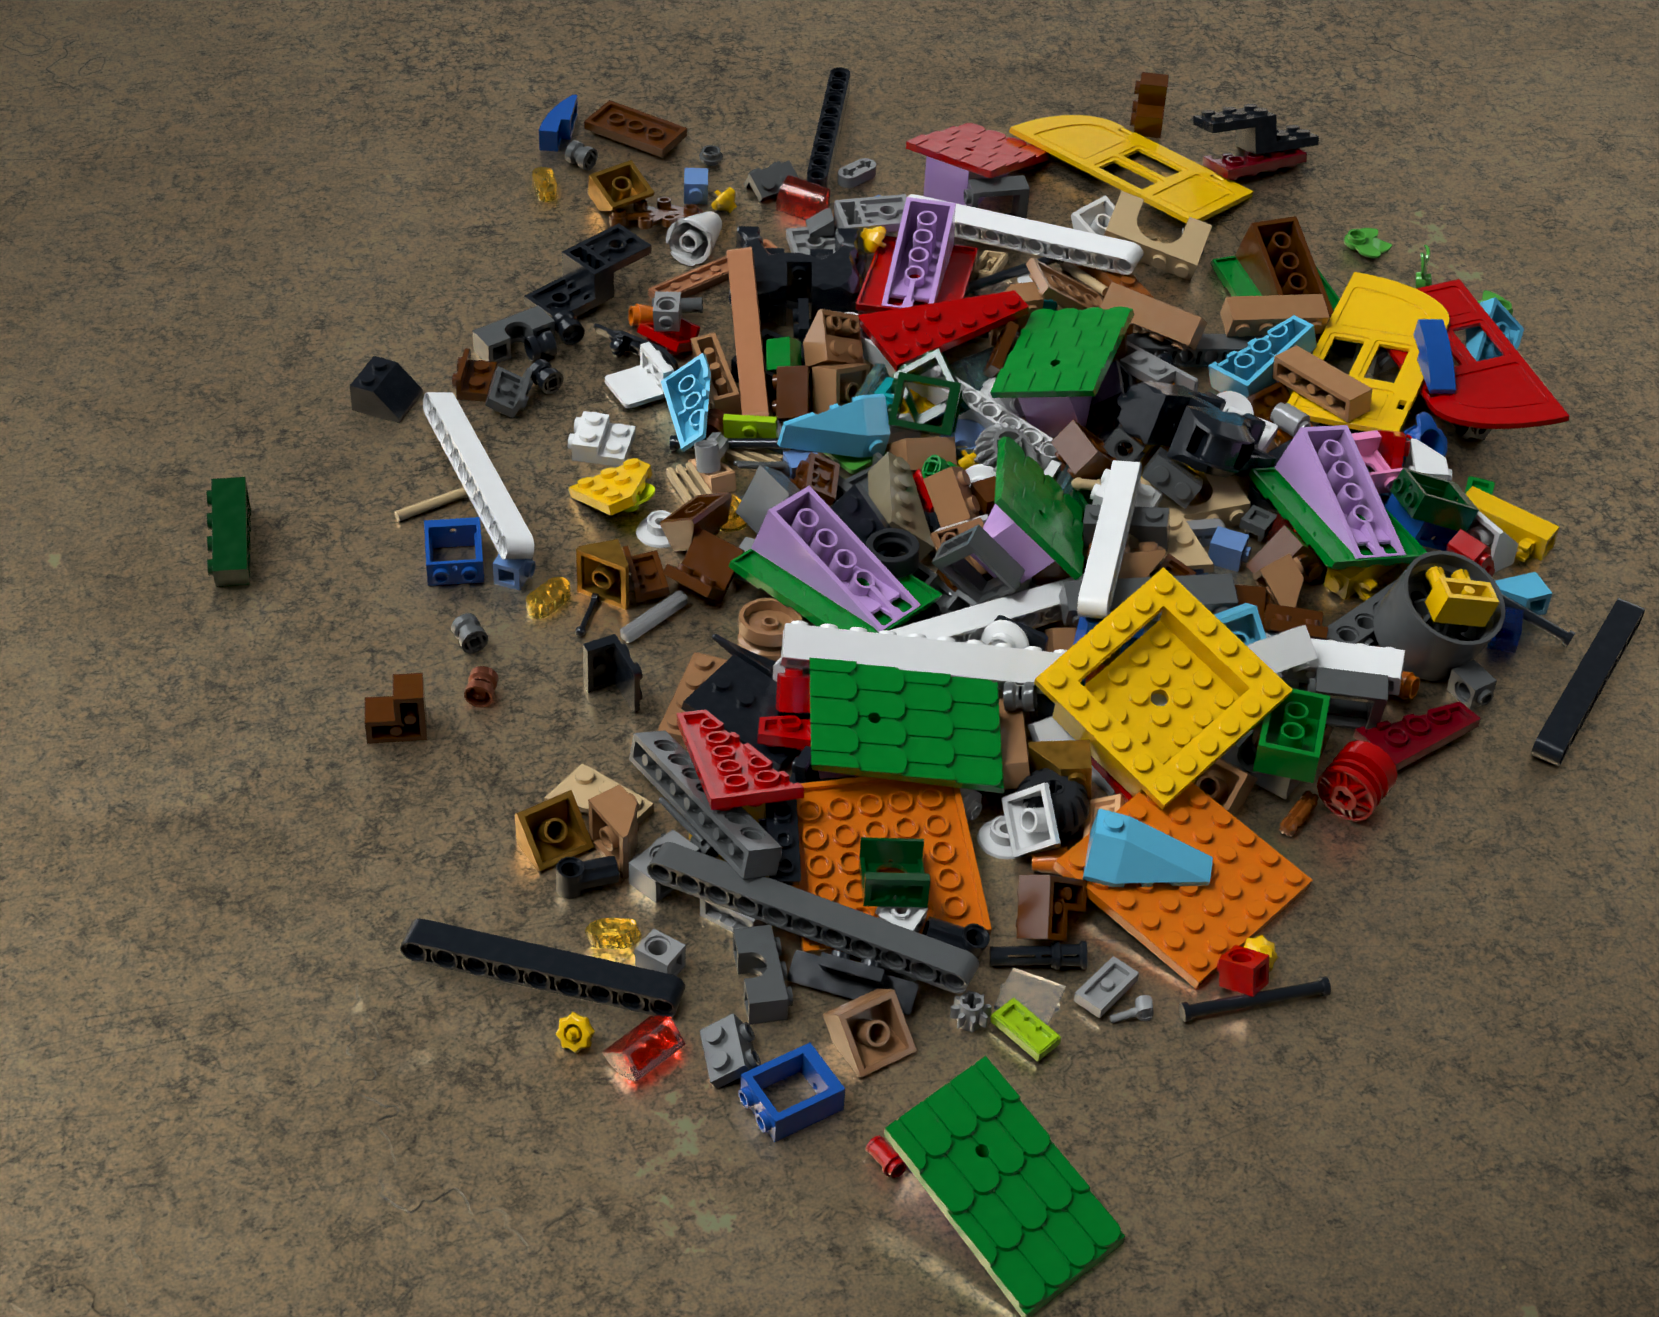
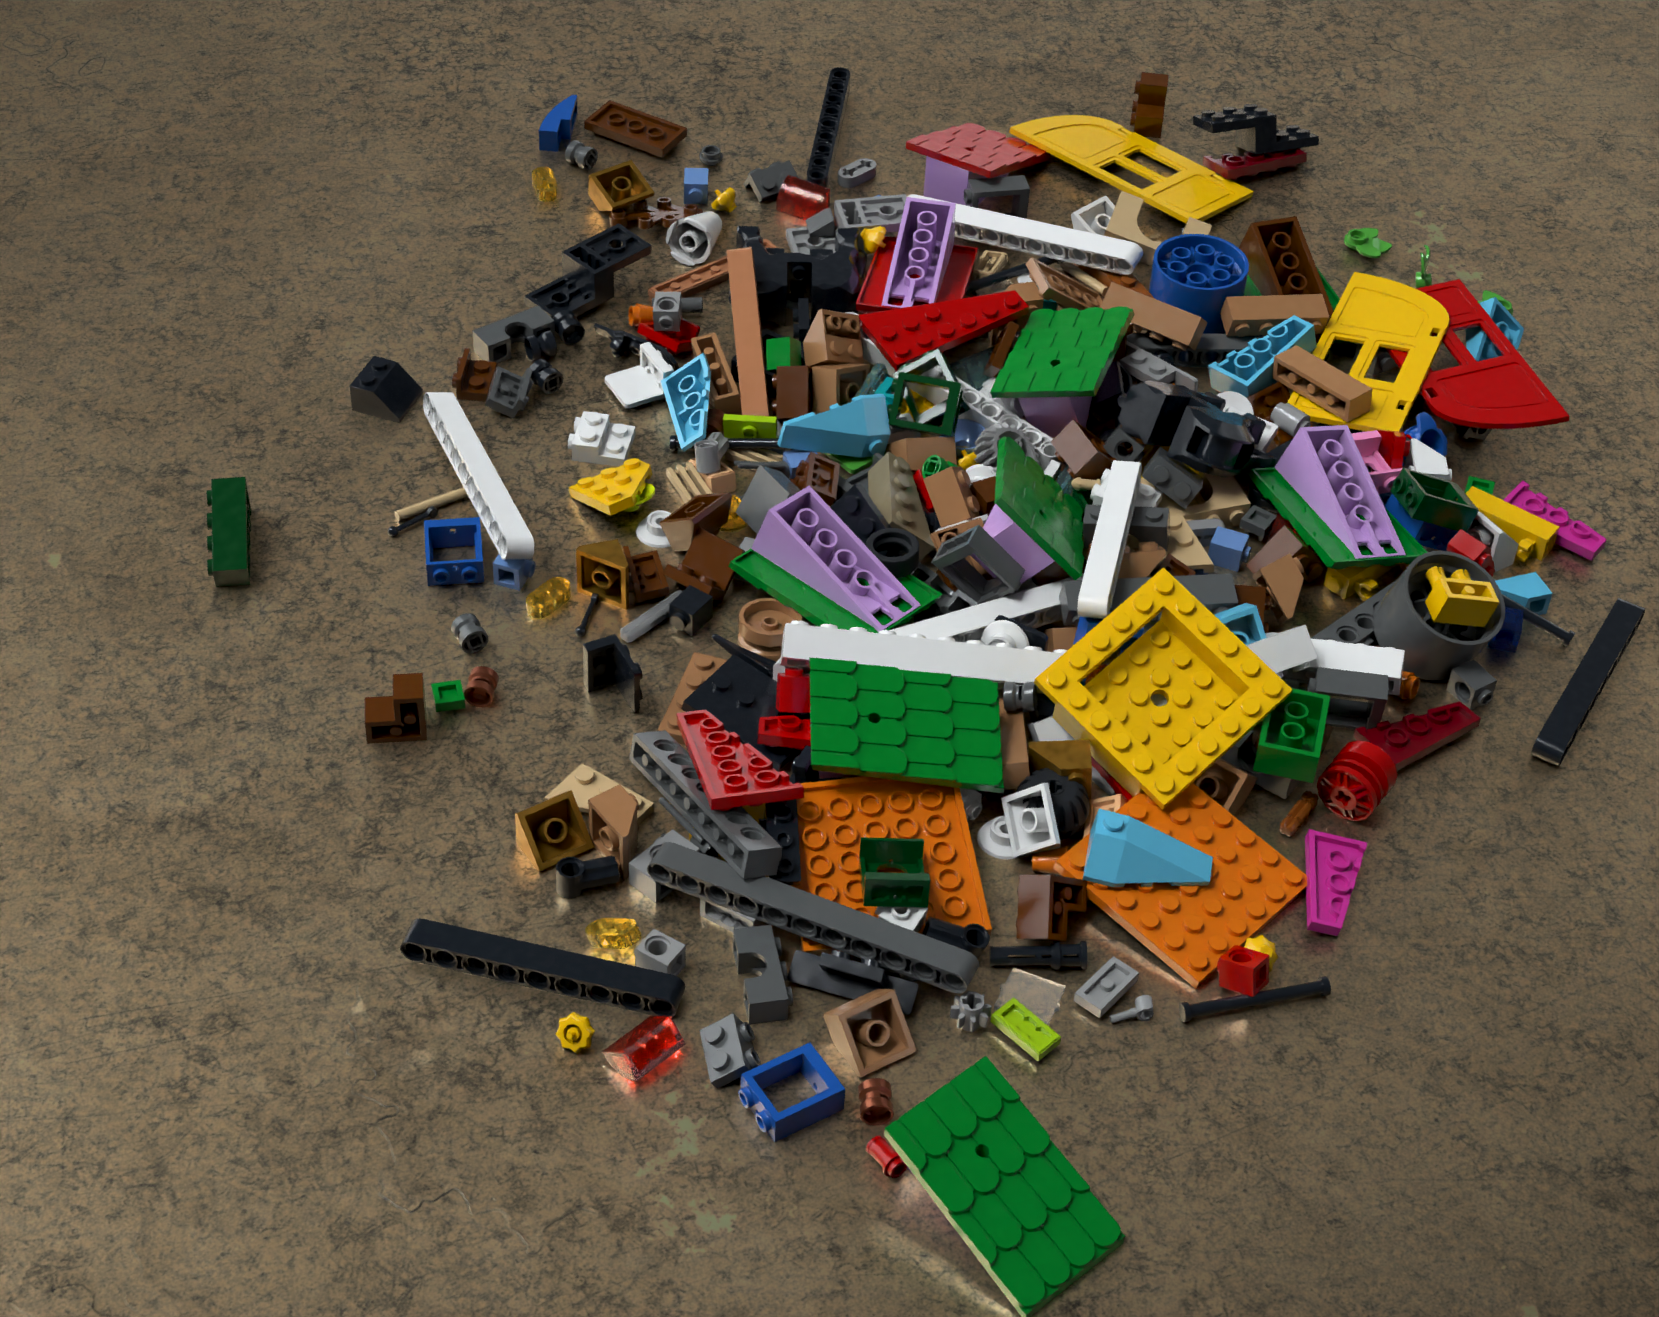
reddish brown bracket [1263,604,1328,640] -> none
blue slope [1413,319,1456,394] -> none
none -> black hinge [388,506,438,537]
none -> green plate [431,680,466,712]
none -> black brick [669,585,713,636]
none -> copper wheel [858,1078,894,1126]
none -> blue wheel [1149,234,1249,334]
none -> dark pink wing [1305,829,1368,936]
none -> dark pink wing [1504,480,1607,561]

